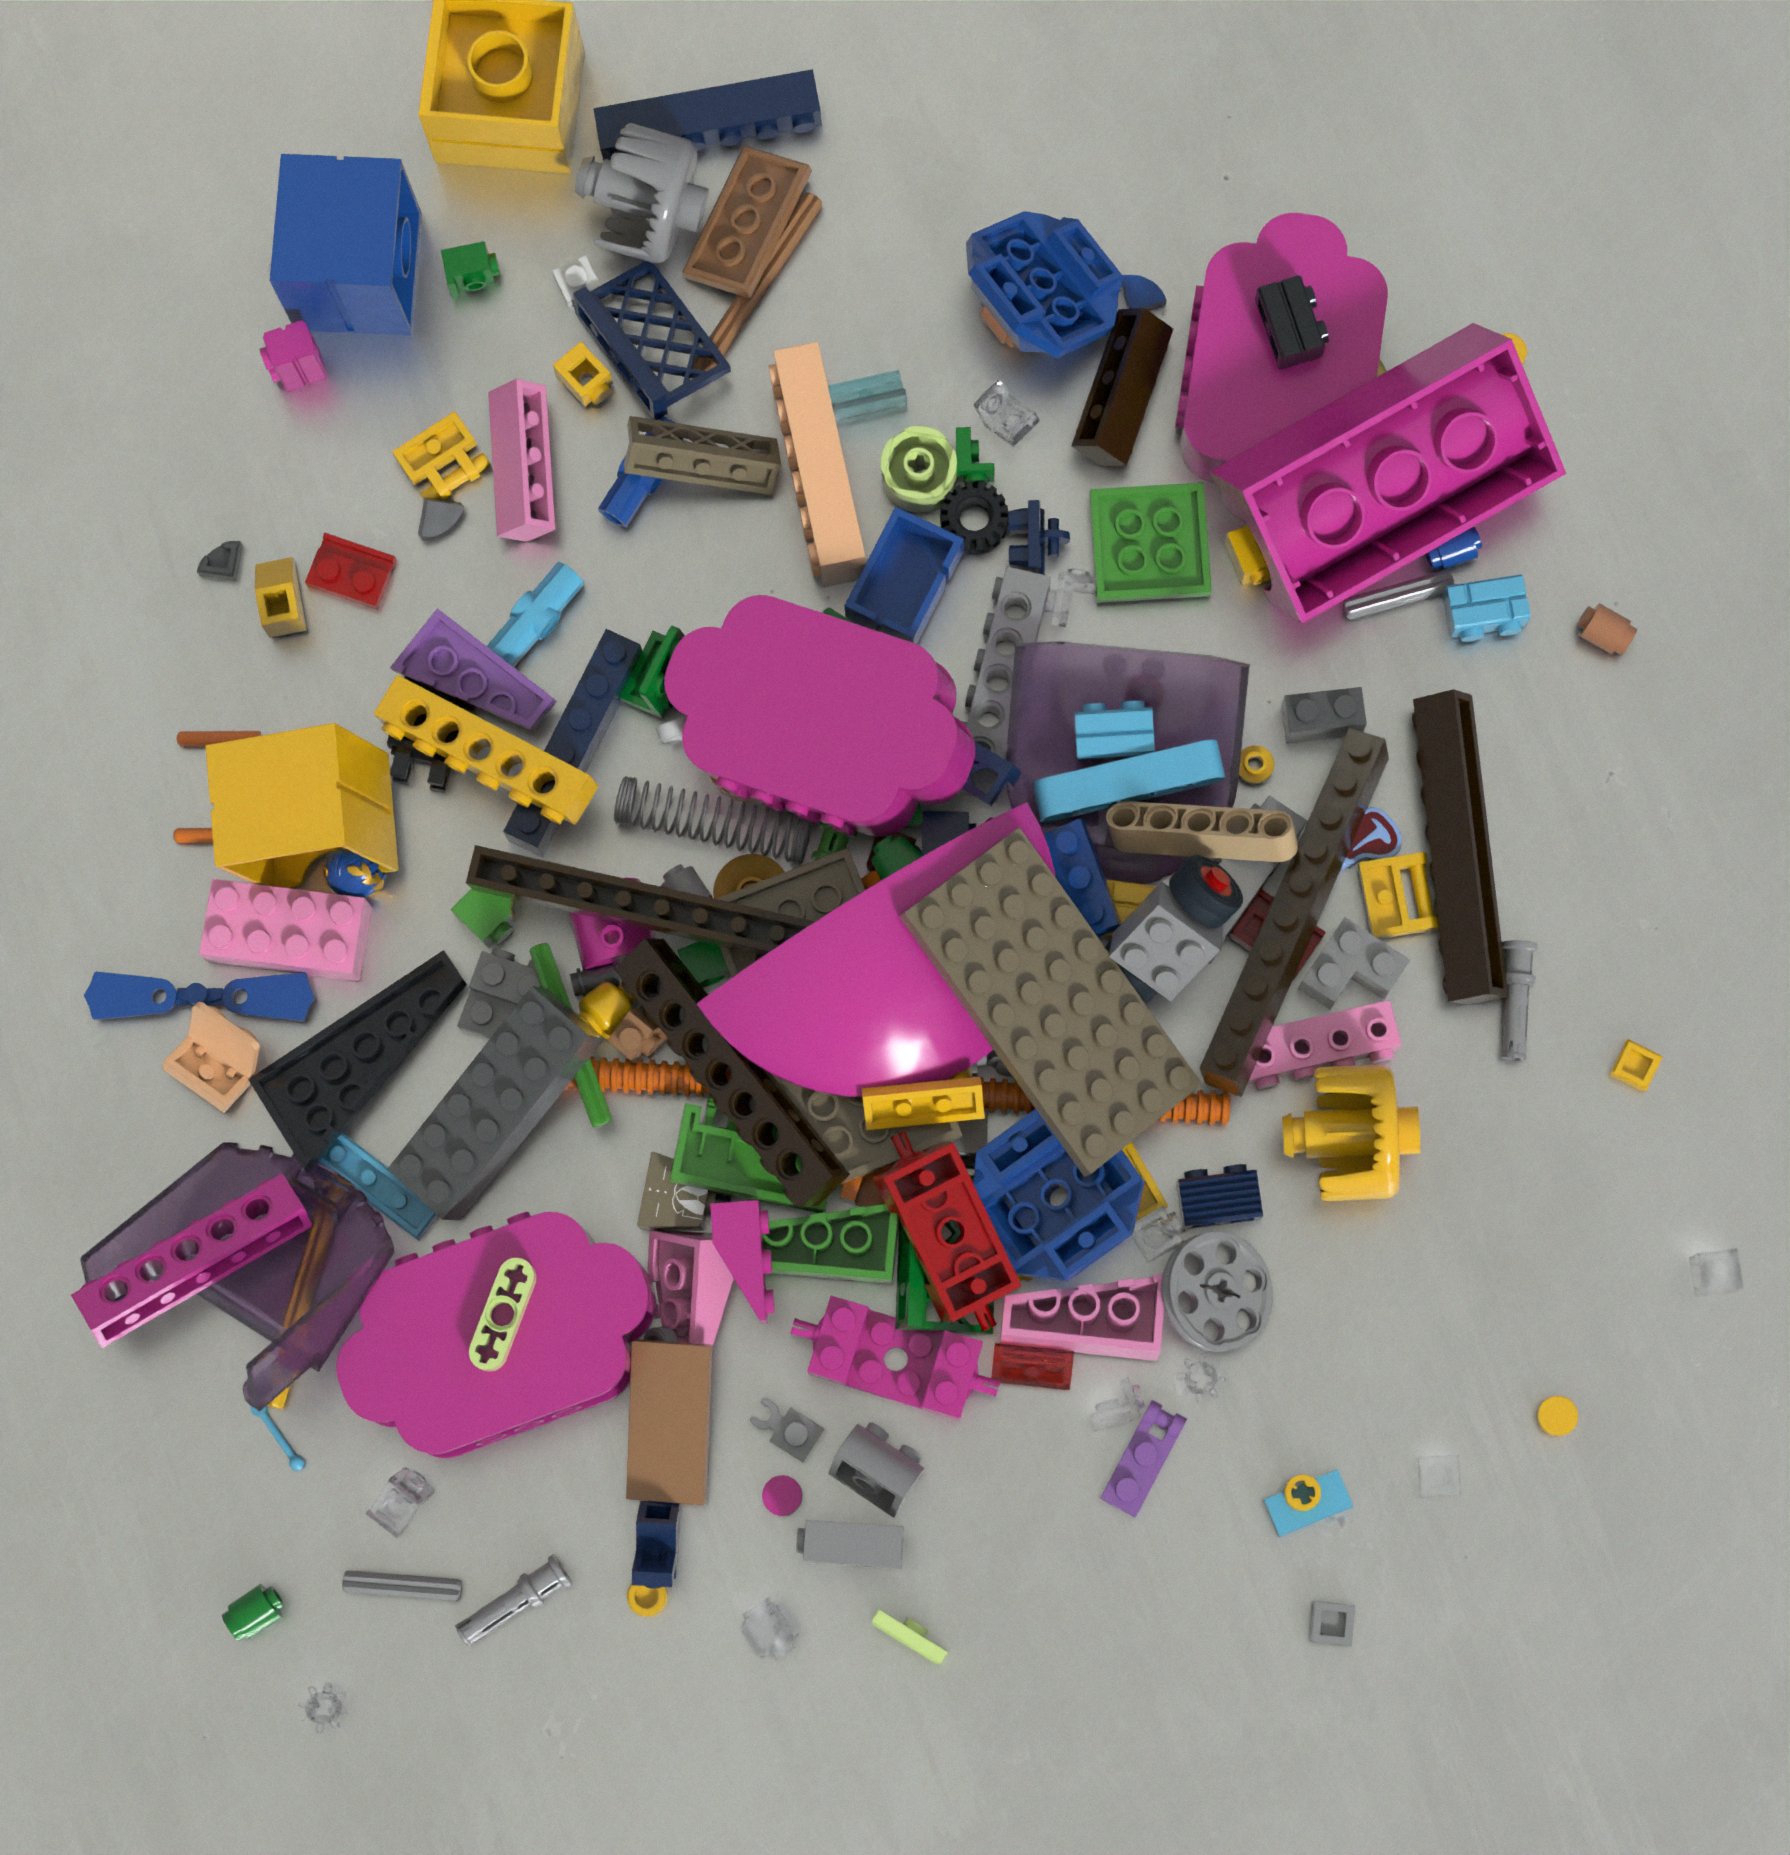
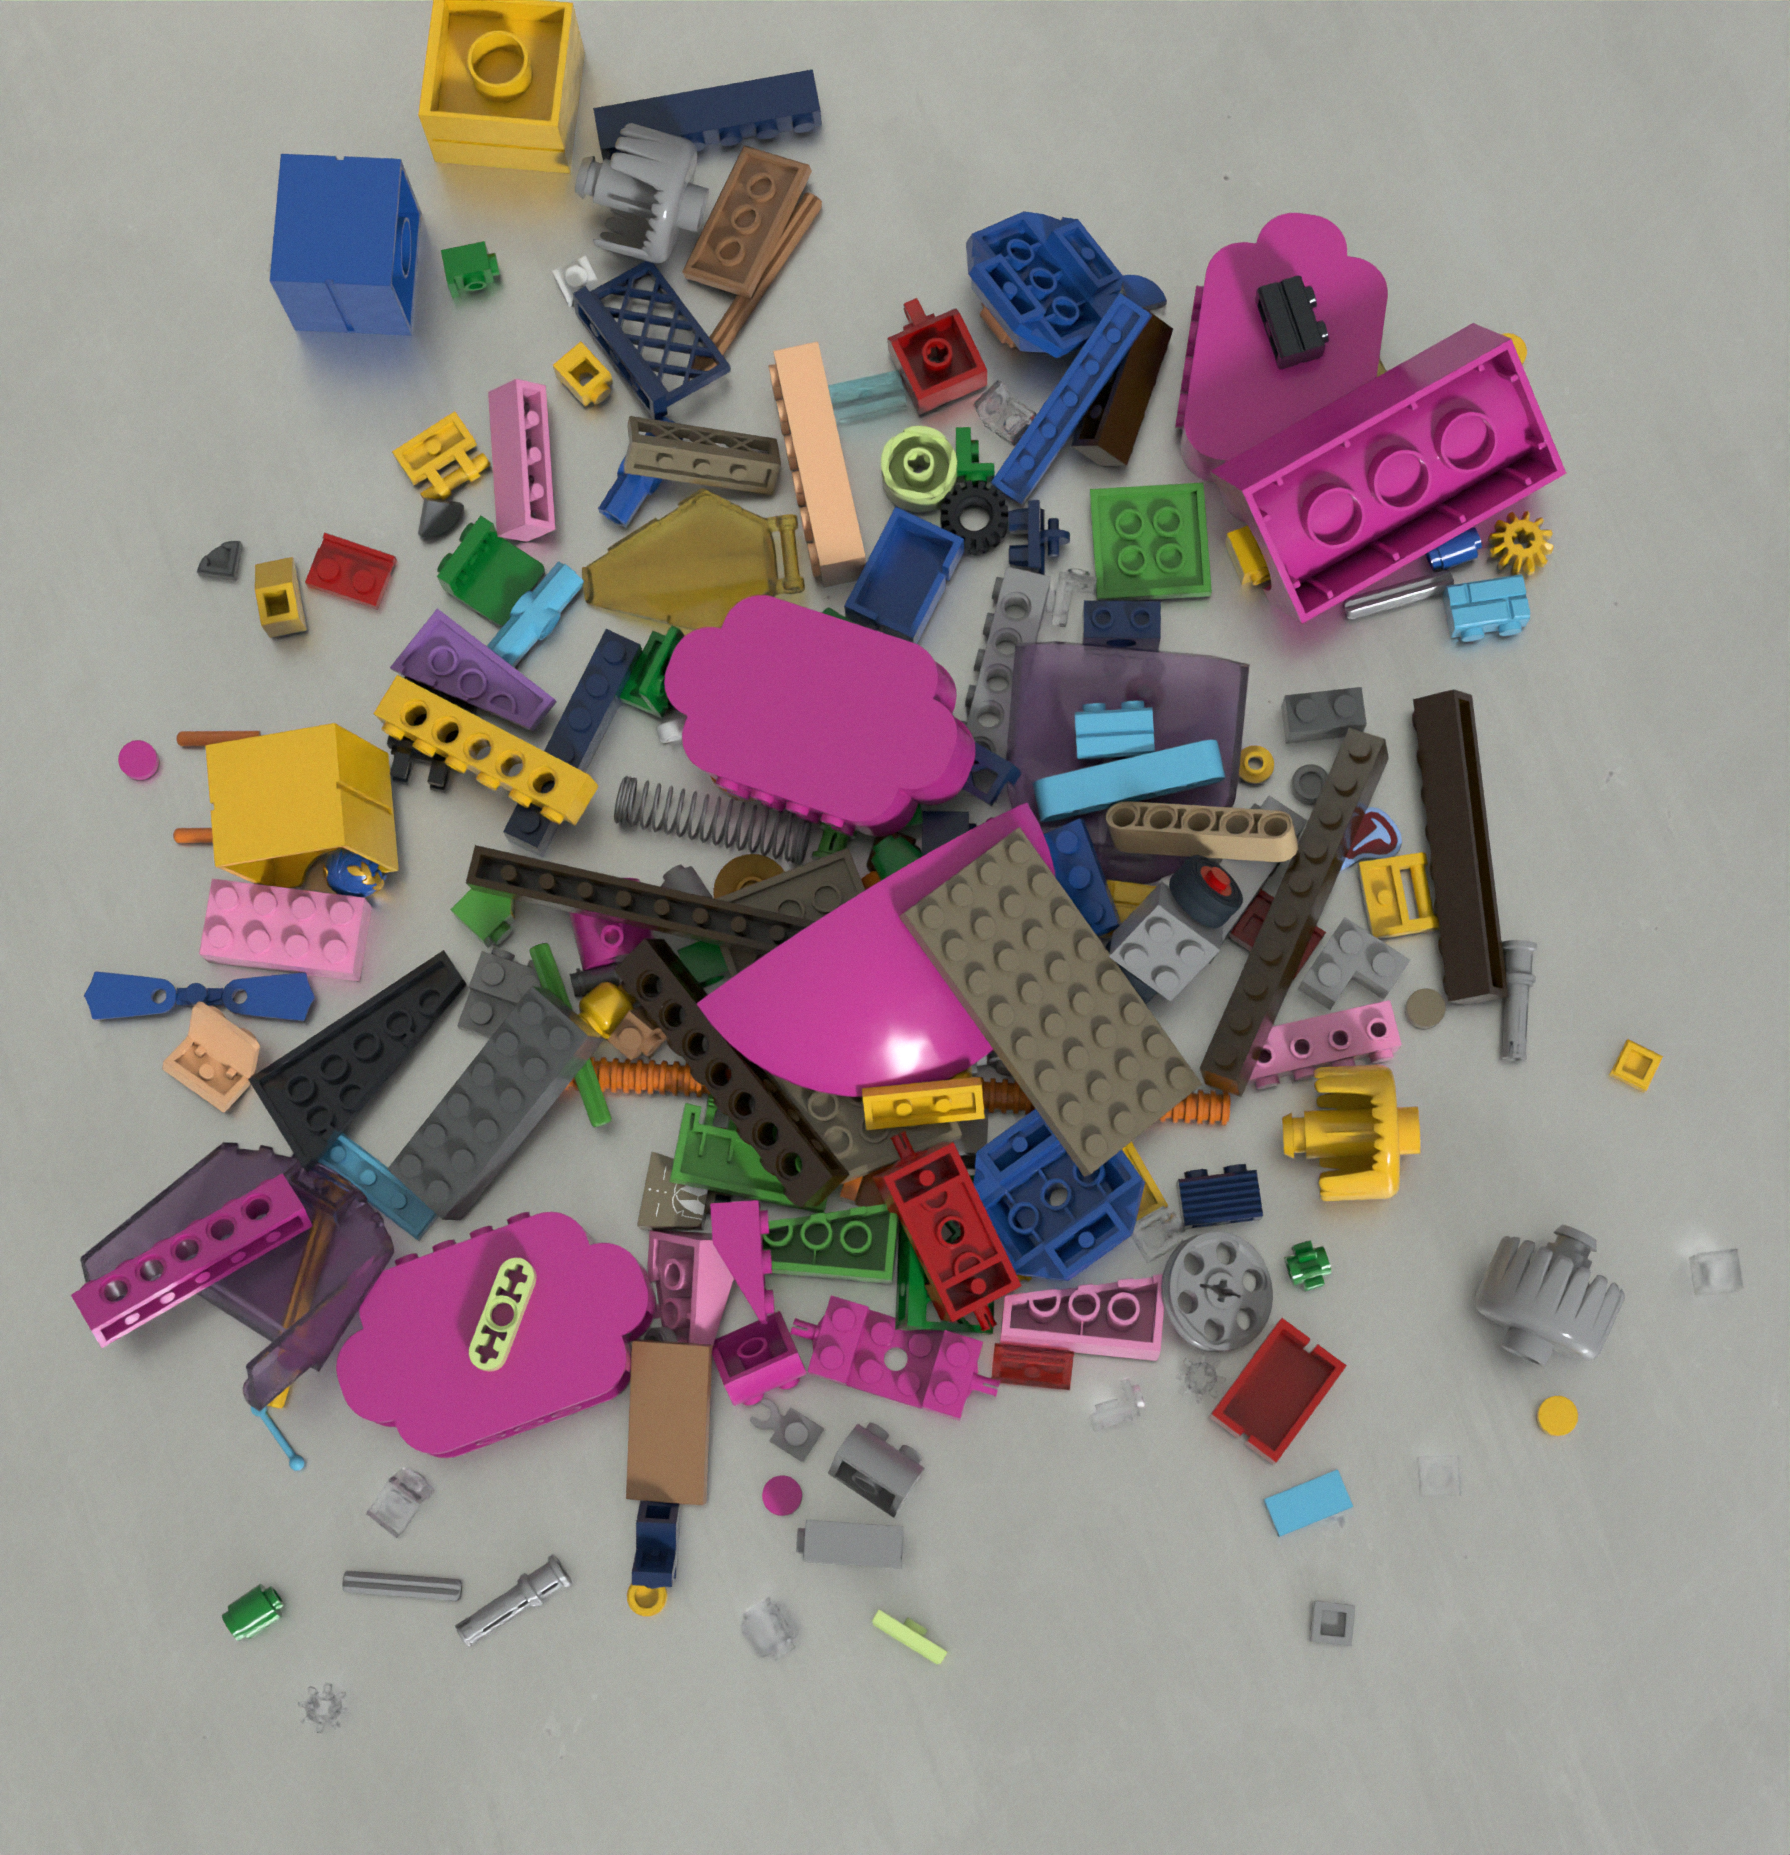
dark pink brick [259,320,328,392] -> none
medium lavender plate [1100,1400,1187,1518] -> none
yellow bush [1284,1475,1321,1511] -> none
nougat brick [1577,603,1637,655] -> none
none -> dark pink tile [118,740,159,780]
none -> green bracket [437,515,545,627]
none -> clear yellow windscreen [582,488,805,631]
none -> dark pink brick [712,1311,807,1406]
none -> red hinge [887,298,987,415]
none -> blue plate [991,293,1152,505]
none -> dark blue brick [1082,600,1161,651]
none -> red piece [1208,1318,1347,1465]
none -> green gear [1284,1240,1332,1291]
none -> light grey tile [1290,764,1328,805]
none -> dark tan tile [1405,988,1446,1029]
none -> light grey piece [1474,1225,1625,1367]
none -> yellow gear [1488,511,1554,576]

